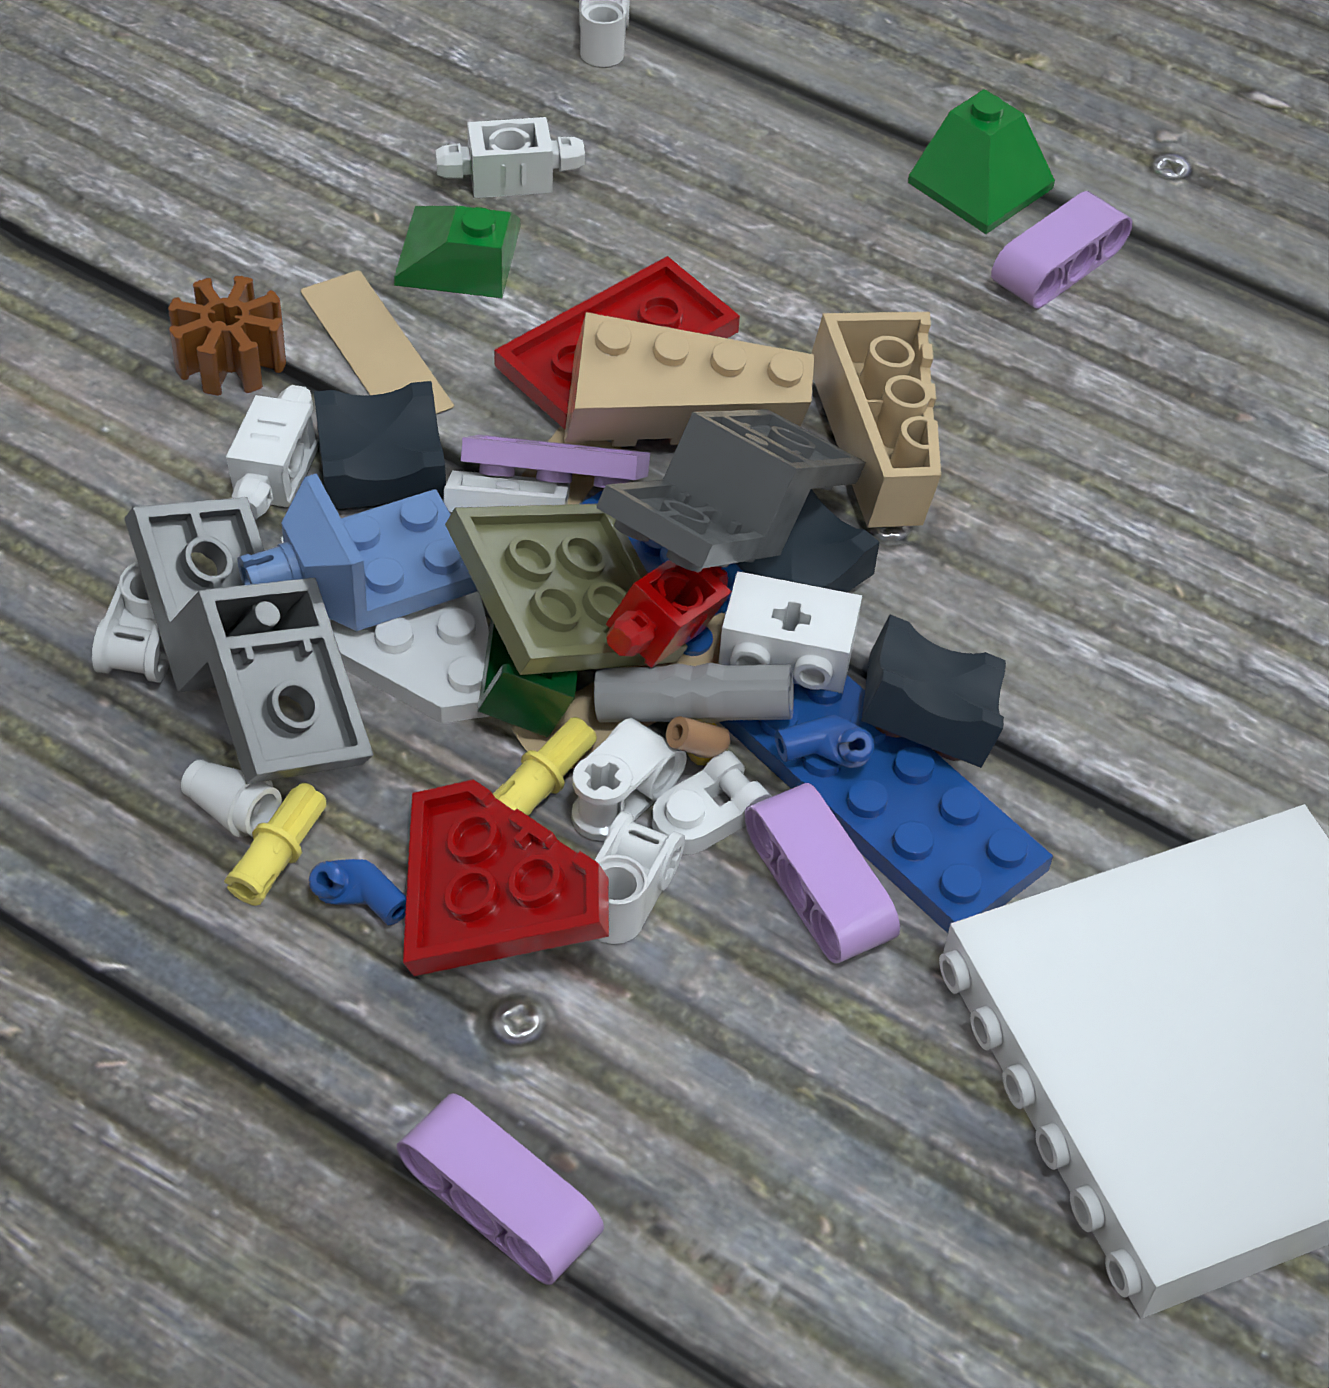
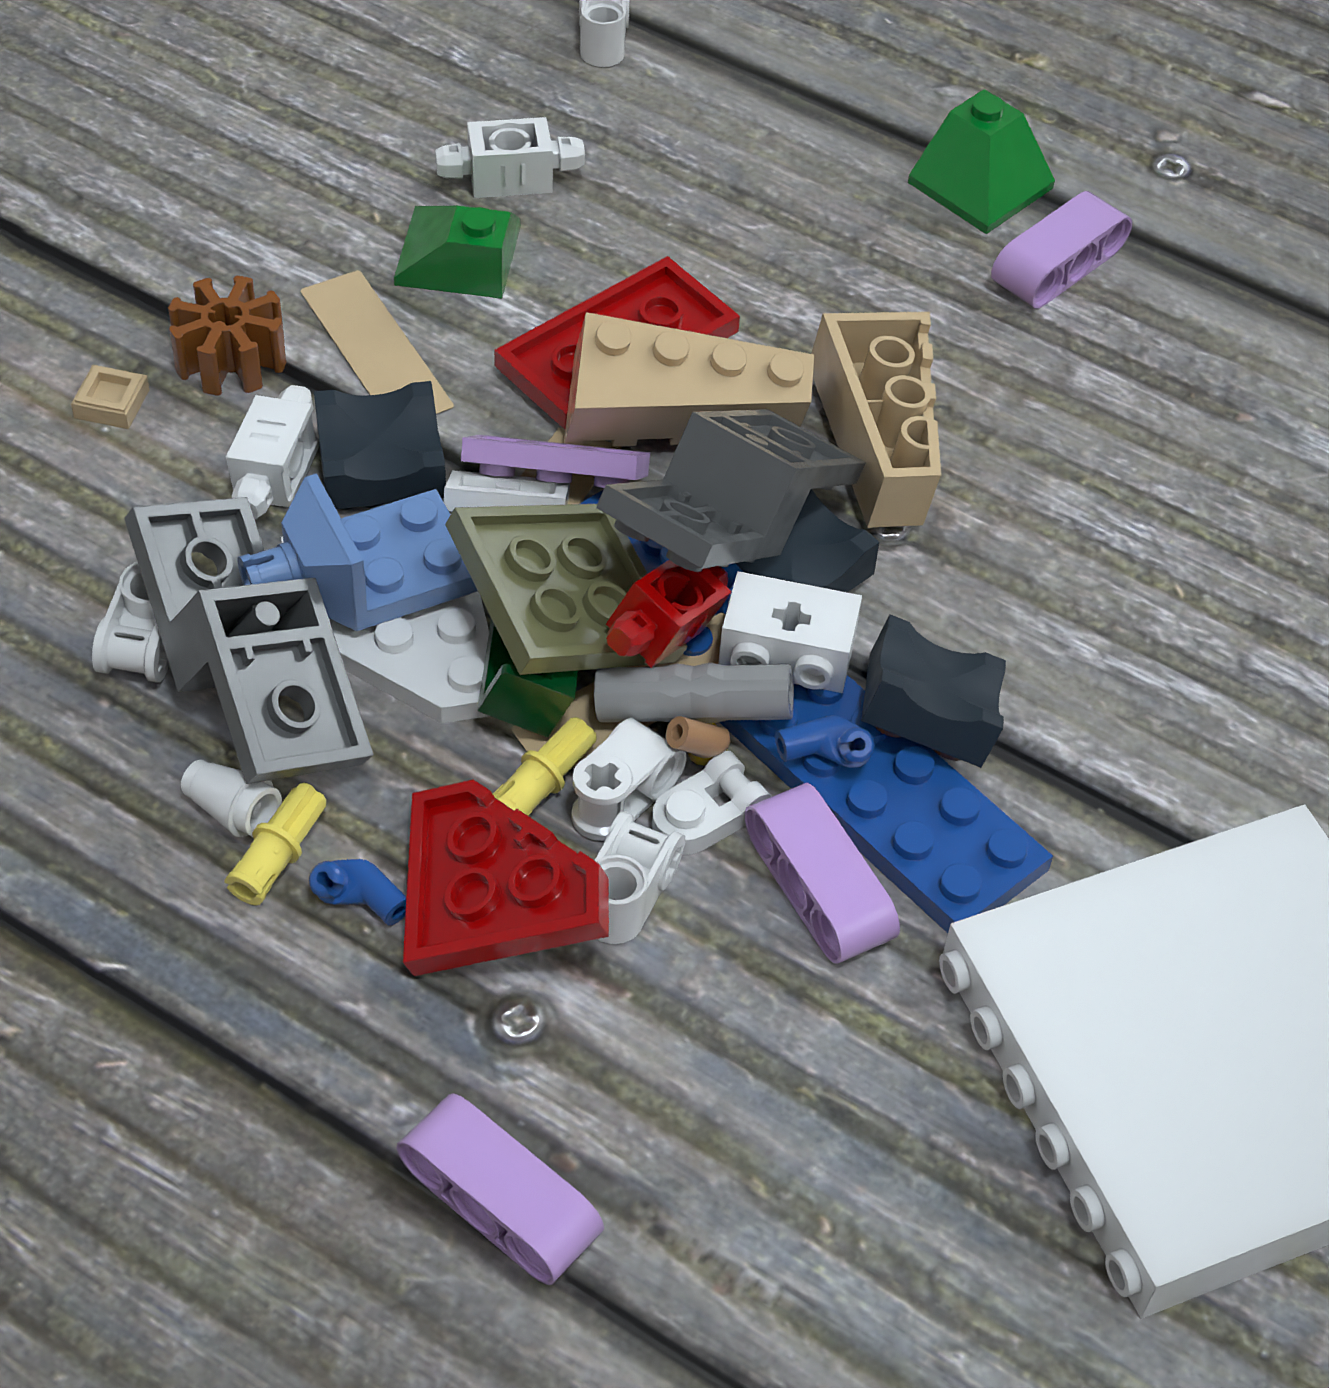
none -> tan tile [71,365,150,429]

